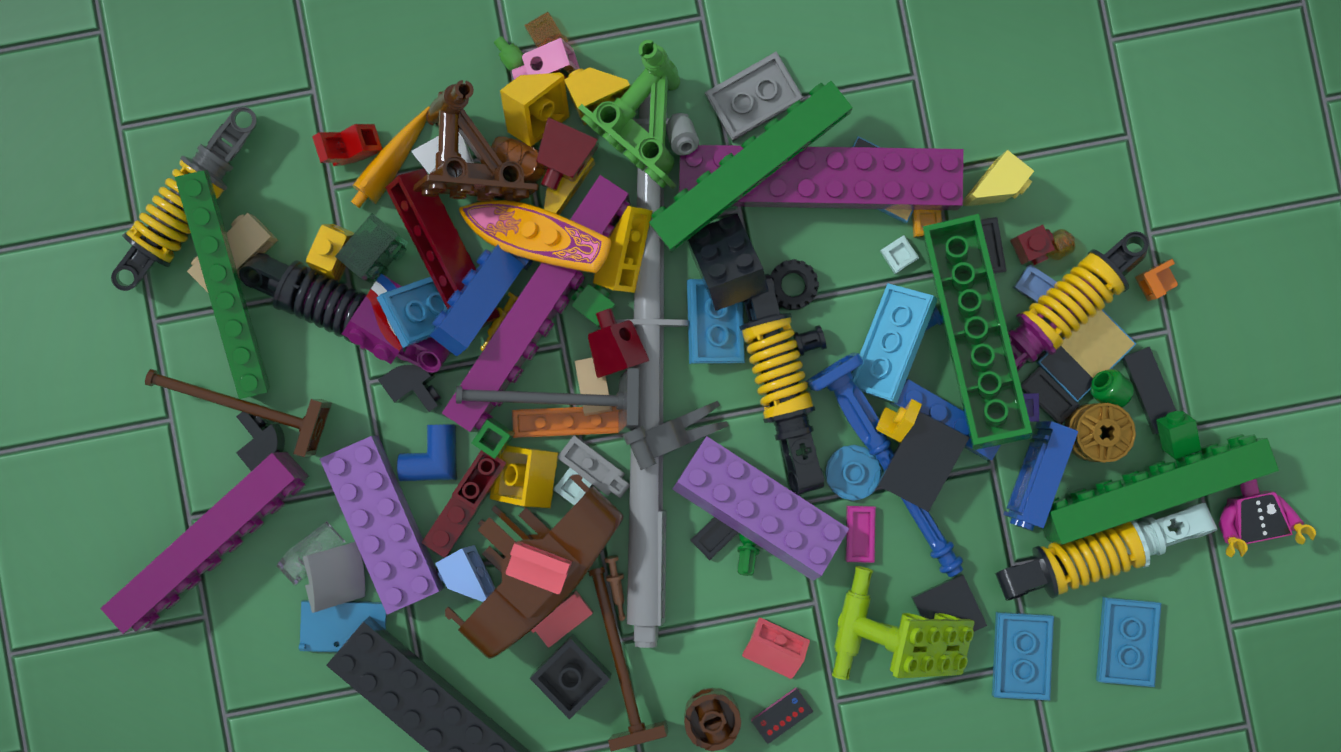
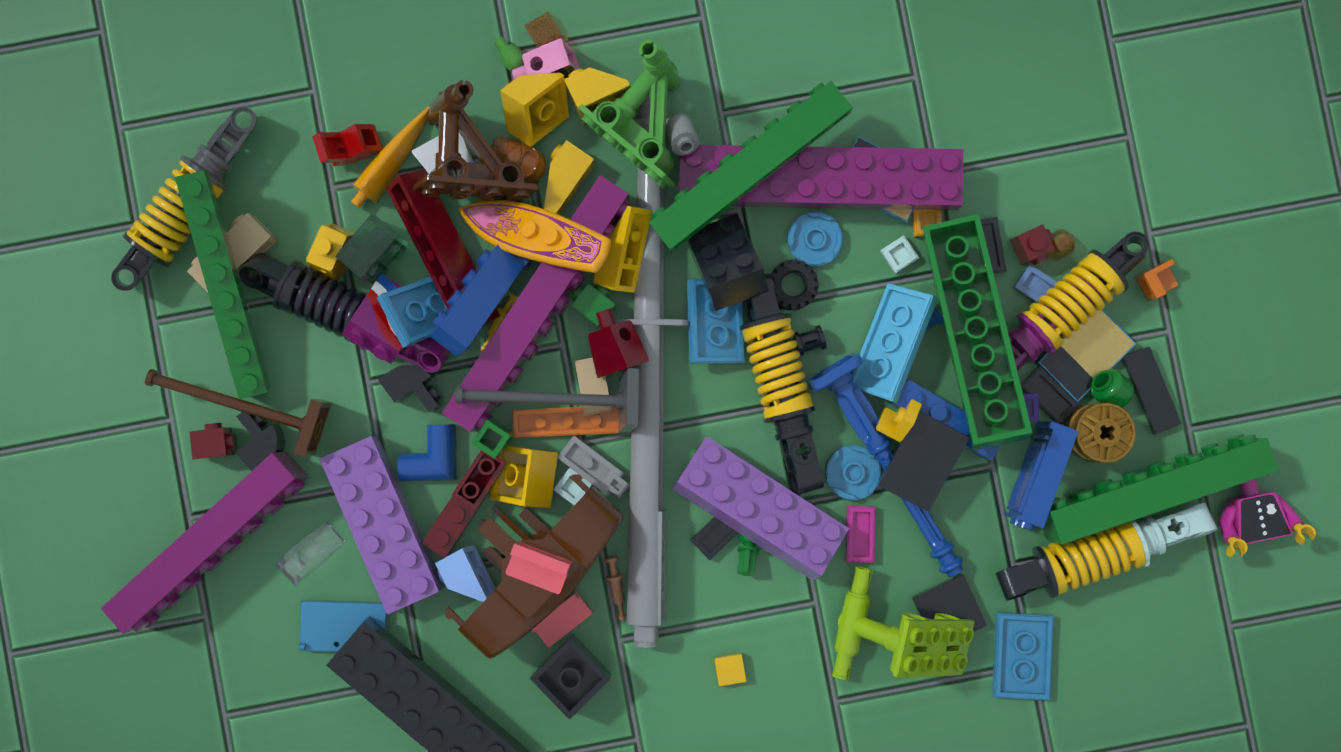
light grey slope [303,542,365,613] -> none
dark red torso [536,117,599,191] -> none
reddish brown tile [588,567,669,752] -> none
dark grey flag [623,401,728,470] -> none
reddish brown brick [684,688,741,751] -> none
light grey tile [705,51,804,142] -> none
coral panel [742,617,810,679] -> none
black tile [751,687,813,744] -> none
light yellow slope [963,150,1034,206] -> none
dark azure tile [1096,597,1161,687] -> none
green brick [1156,411,1201,459] -> none
none -> dark red brick [189,423,237,460]
none -> yellow tile [714,653,746,686]
none -> dark azure tile [788,211,843,267]

